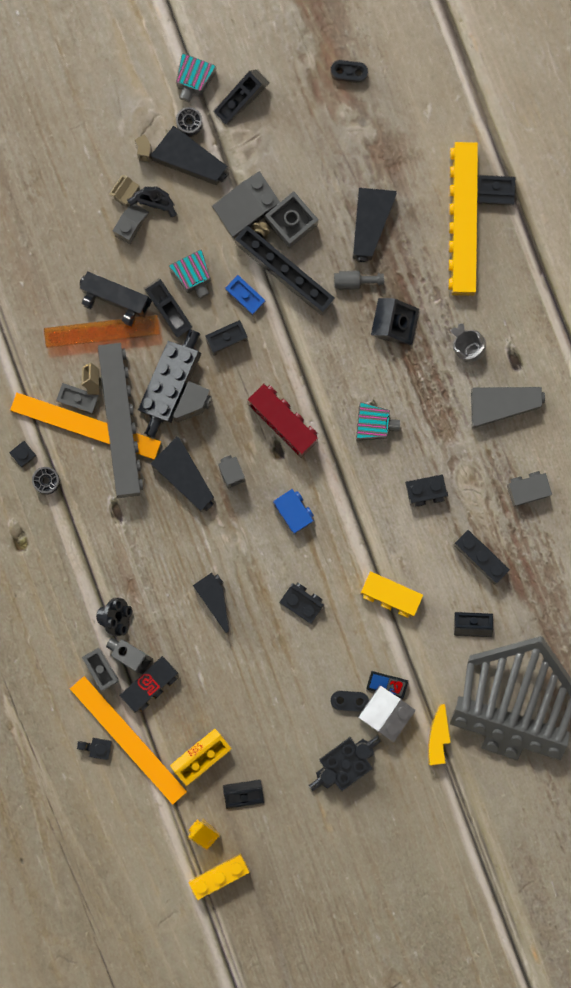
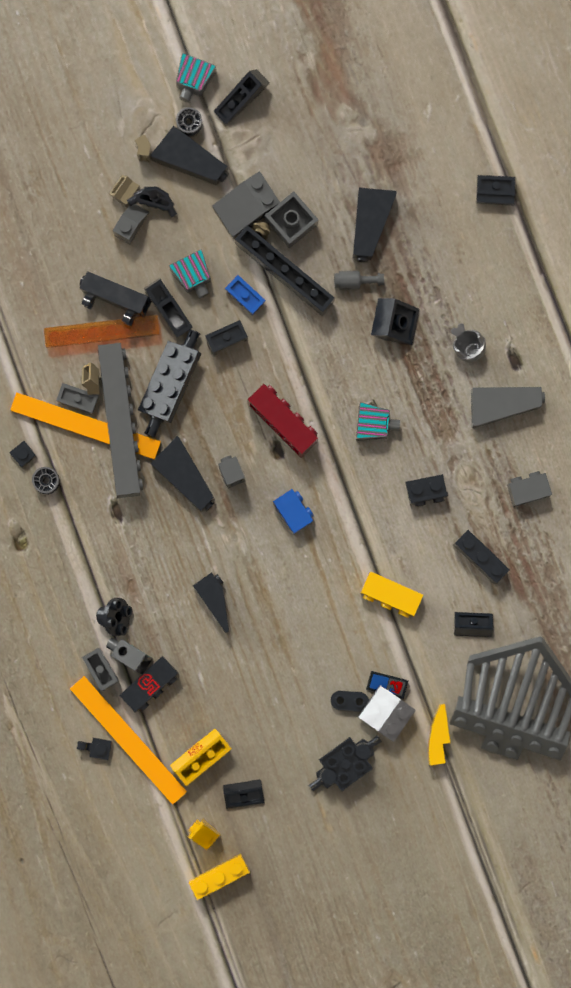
dark grey slope [173,381,213,423] -> none
black bracket [279,582,324,624] -> none
black plate [330,60,368,83] -> none
yellow brick [448,142,478,296] -> none

